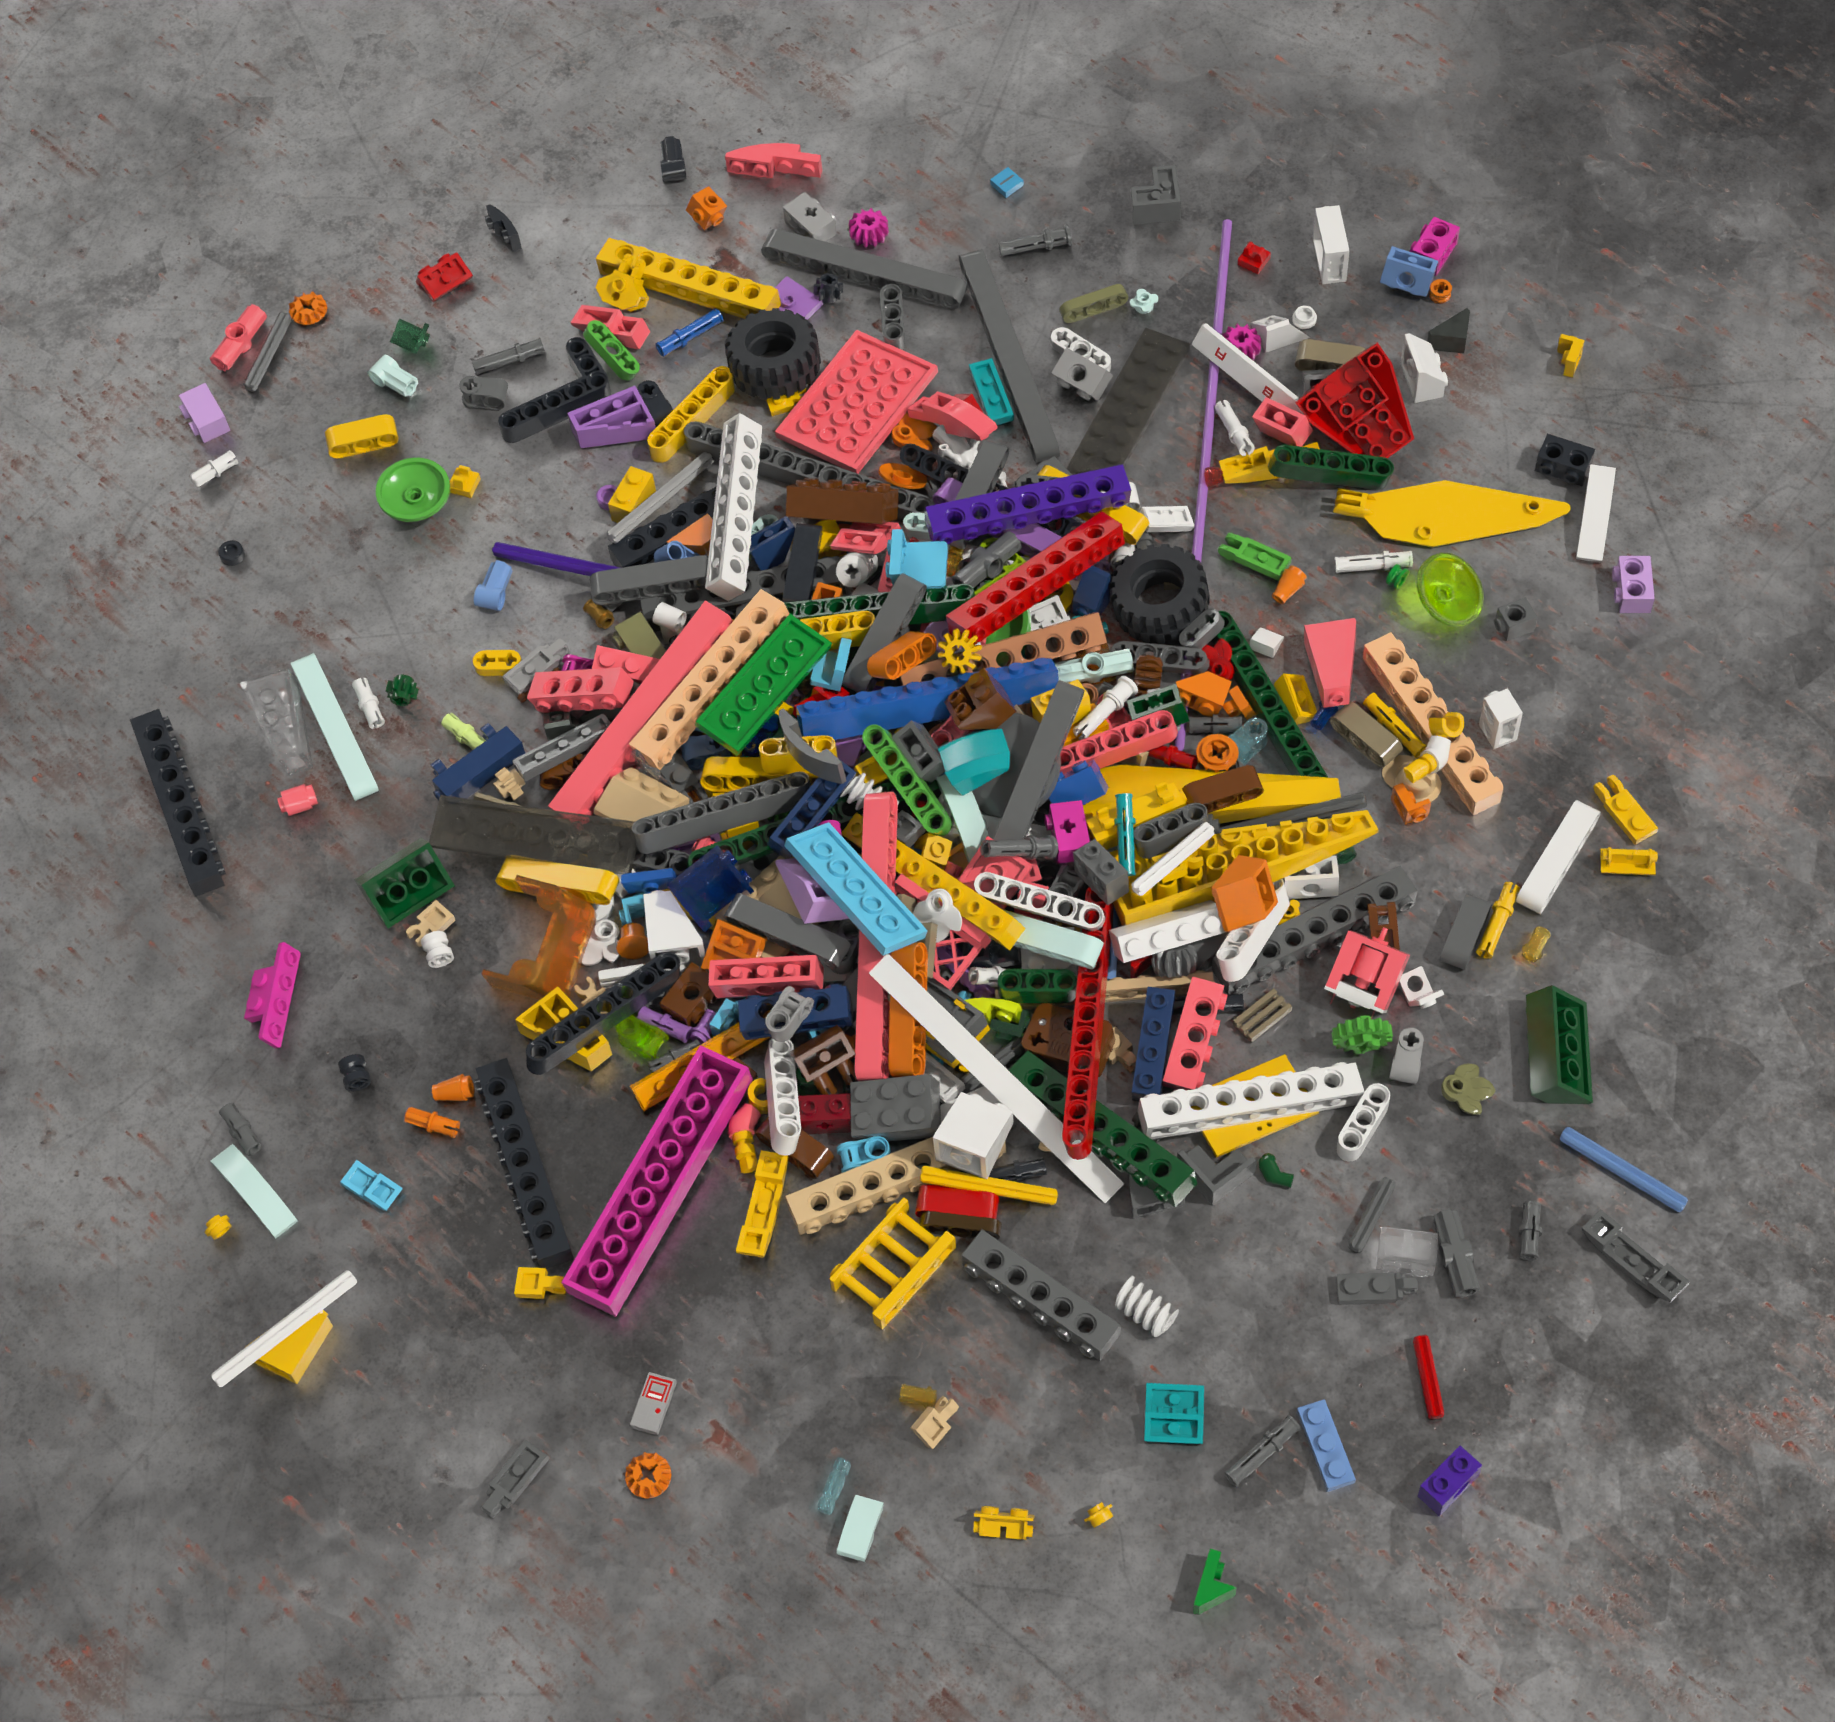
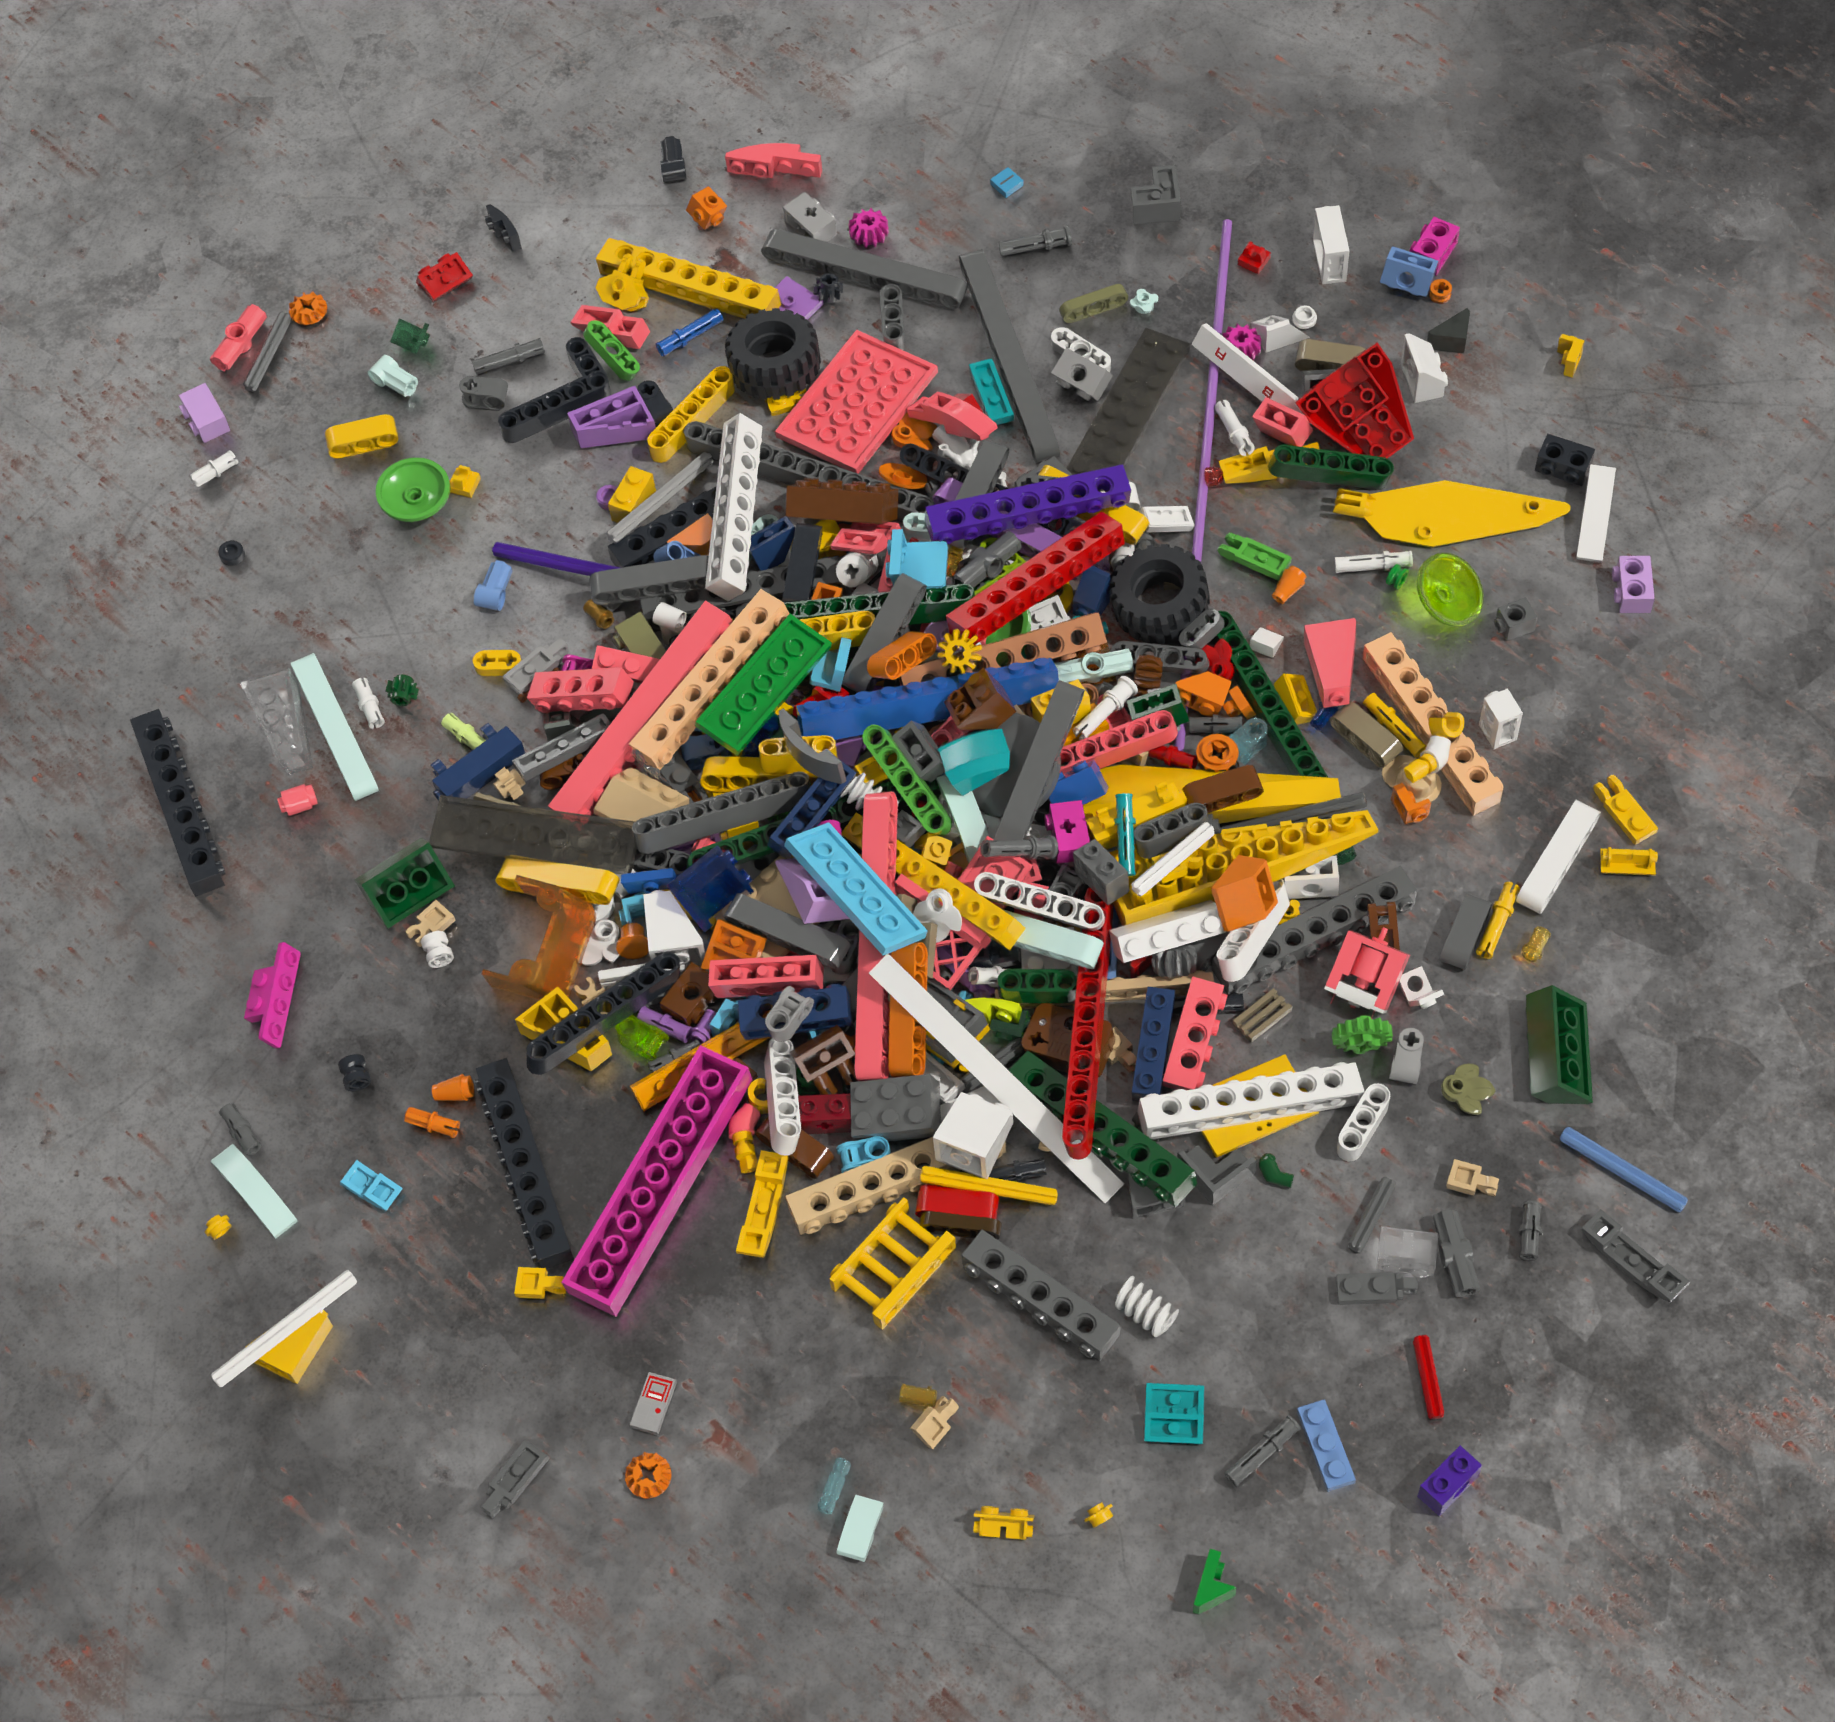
none -> tan plate [1447,1159,1499,1196]

